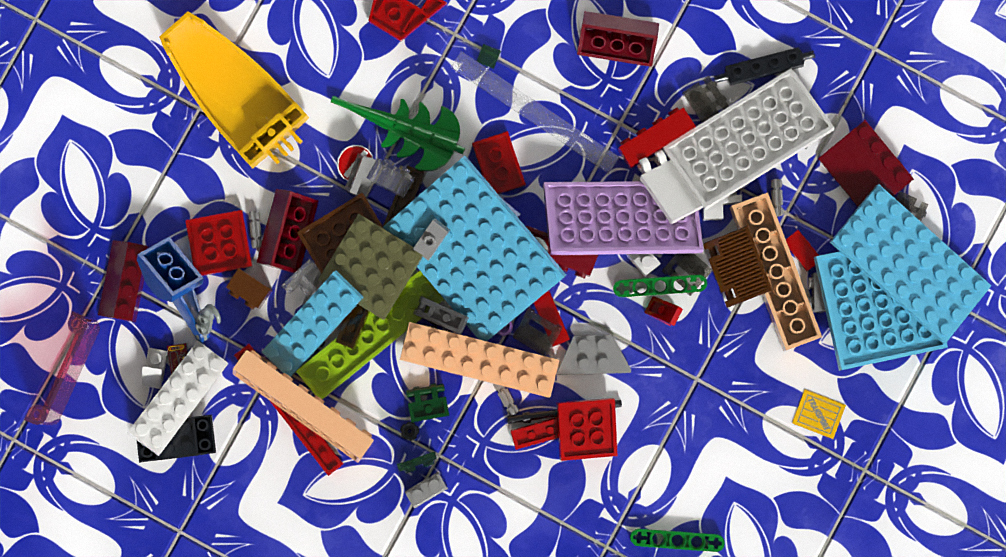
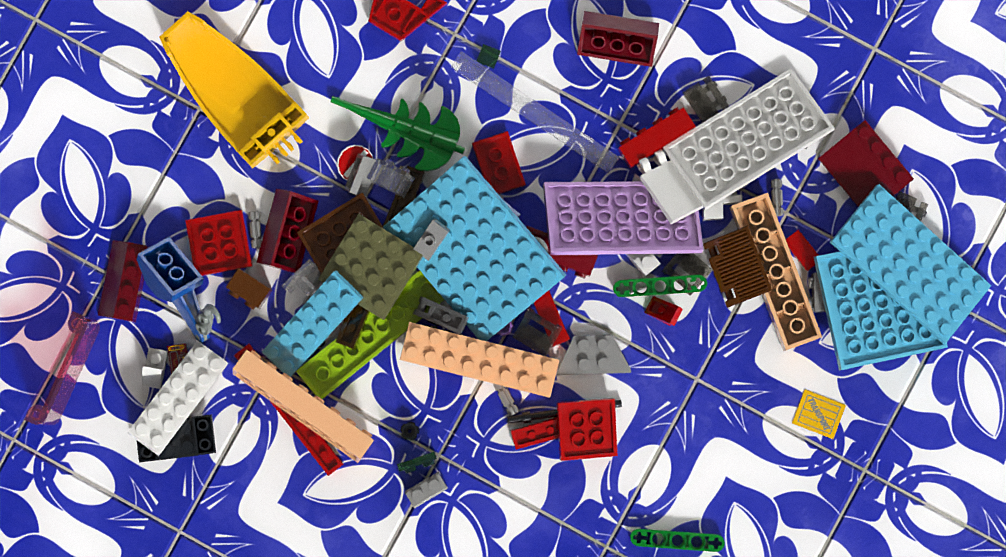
dark green plate [406,383,449,423] -> none
black plate [714,47,815,86] -> none

